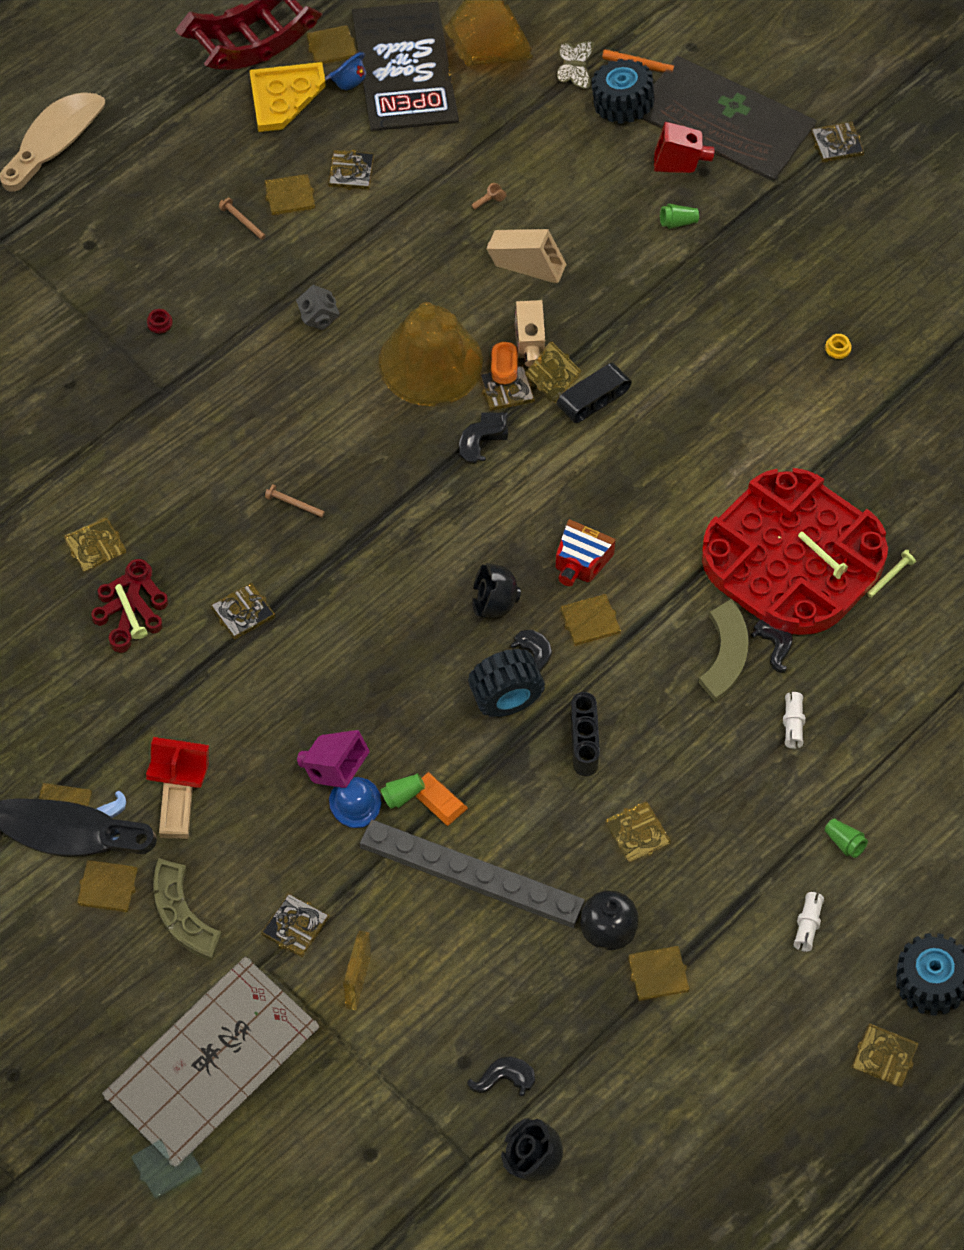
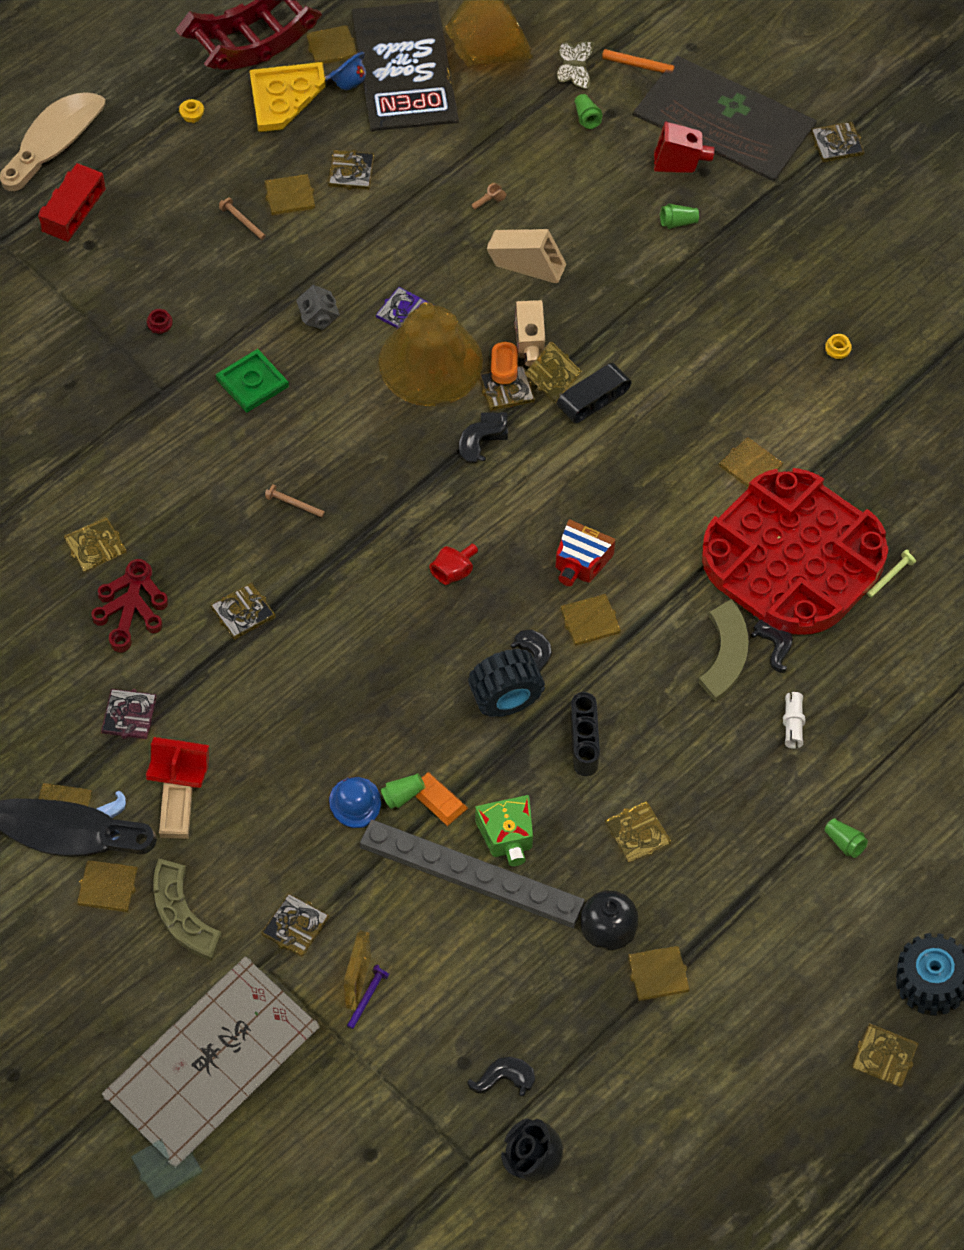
yellowish green piece [115,584,148,639] -> none
magenta torso [297,730,370,788] -> none
black cylinder [472,563,521,618] -> none
black wheel [591,59,655,123] -> none
white pin [793,892,824,951] -> none
yellowish green piece [798,532,848,579] -> none
none -> red brick [38,163,106,242]
none -> piece [101,689,157,739]
none -> yellow plate [179,99,204,123]
none -> green tile [216,349,289,413]
none -> dark purple piece [347,965,390,1029]
none -> piece [376,287,436,337]
none -> red piece [429,544,478,585]
none -> bright green torso [475,795,533,866]
none -> bright green cone [575,94,602,129]
none -> clear yellow piece [719,437,783,487]

